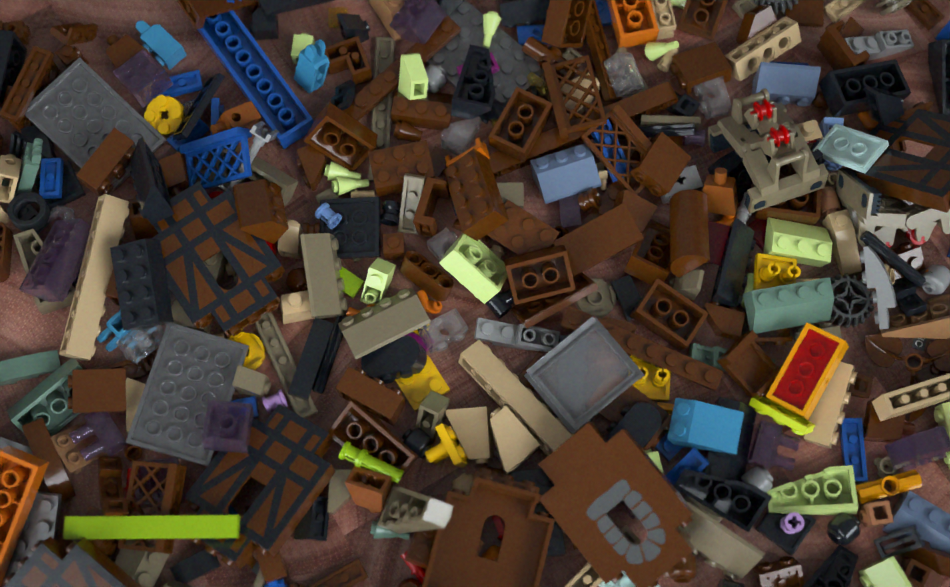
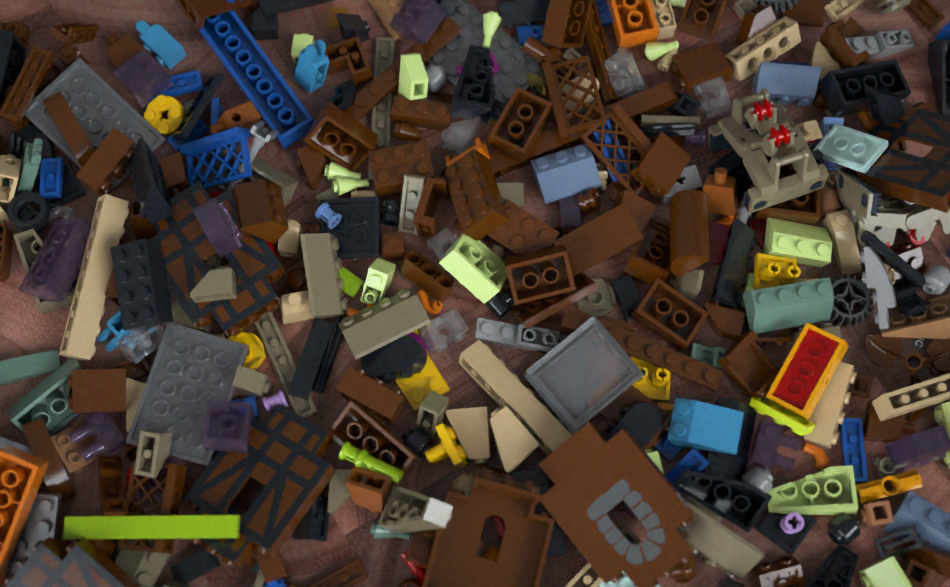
none -> reddish brown slope [43,92,95,168]
none -> dark tan slope [134,429,173,478]
none -> dark tan slope [190,266,237,303]
none -> clear purple brick [193,198,243,258]
none -> orange arm [802,441,829,471]
none -> tan slope [809,41,840,91]

